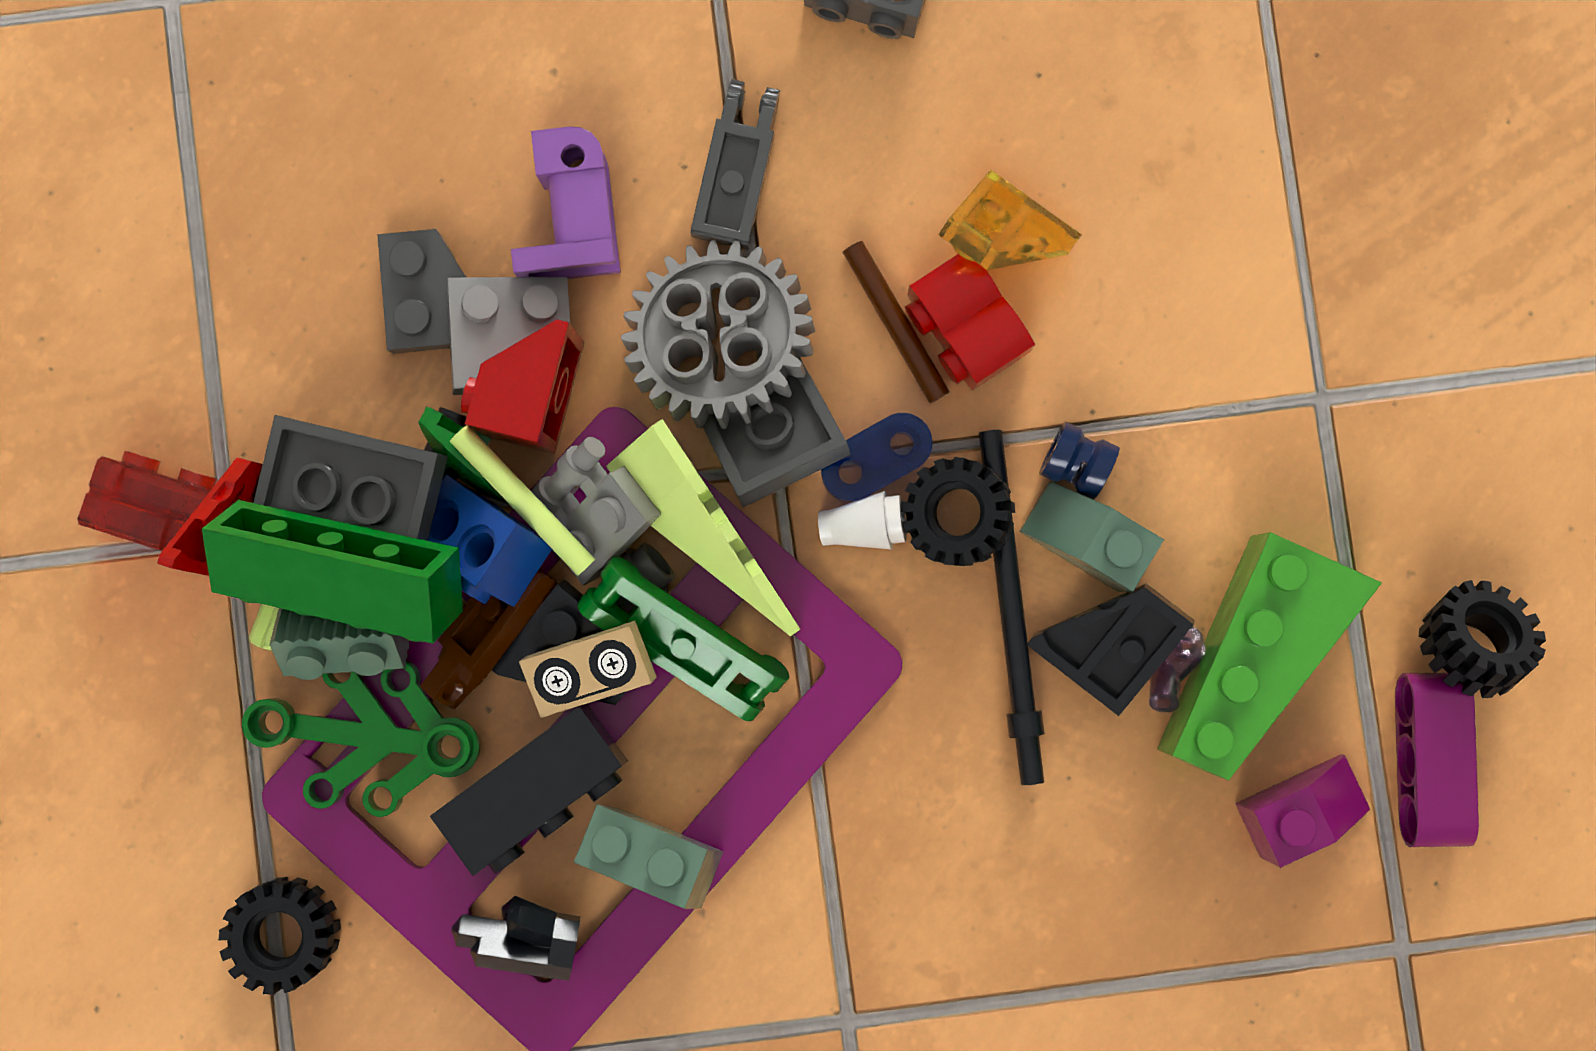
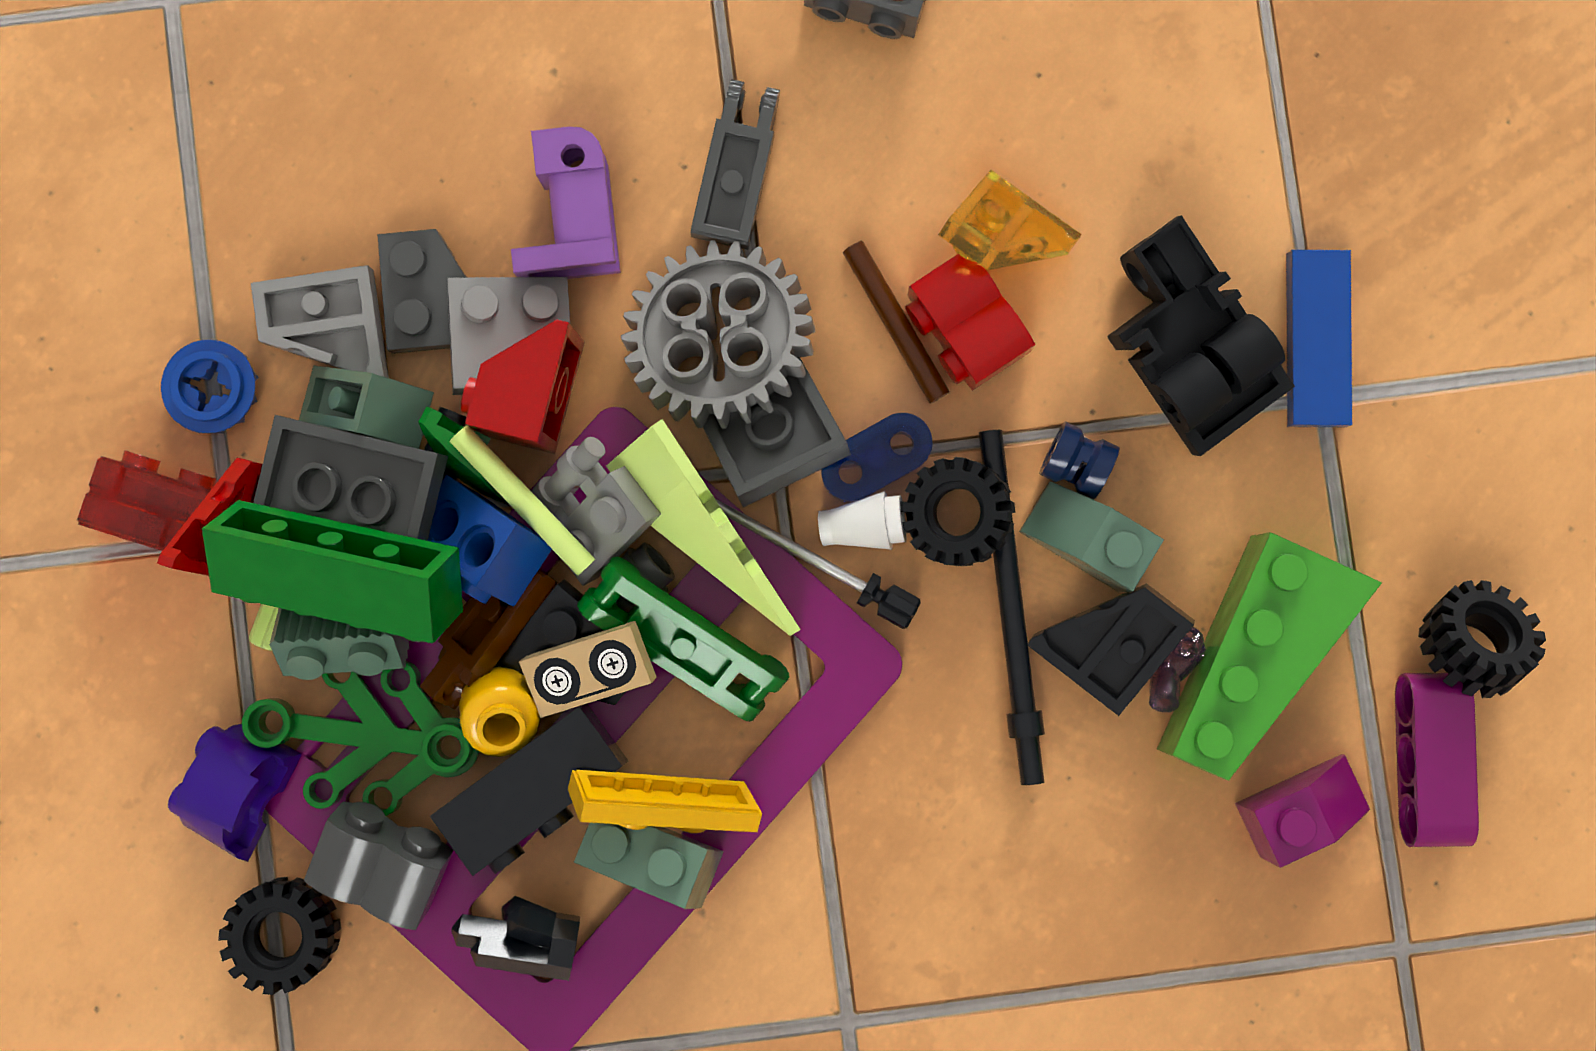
none -> blue gear [161,340,259,433]
none -> dark purple cylinder [168,724,302,862]
none -> light grey wing [251,265,389,378]
none -> sand green slope [299,365,434,449]
none -> dark grey brick [304,801,454,930]
none -> yellow head [459,667,540,757]
none -> yellow plate [568,769,762,833]
none -> piece [716,499,921,629]
none -> black plate [1107,215,1295,456]
none -> blue tile [1286,250,1352,427]

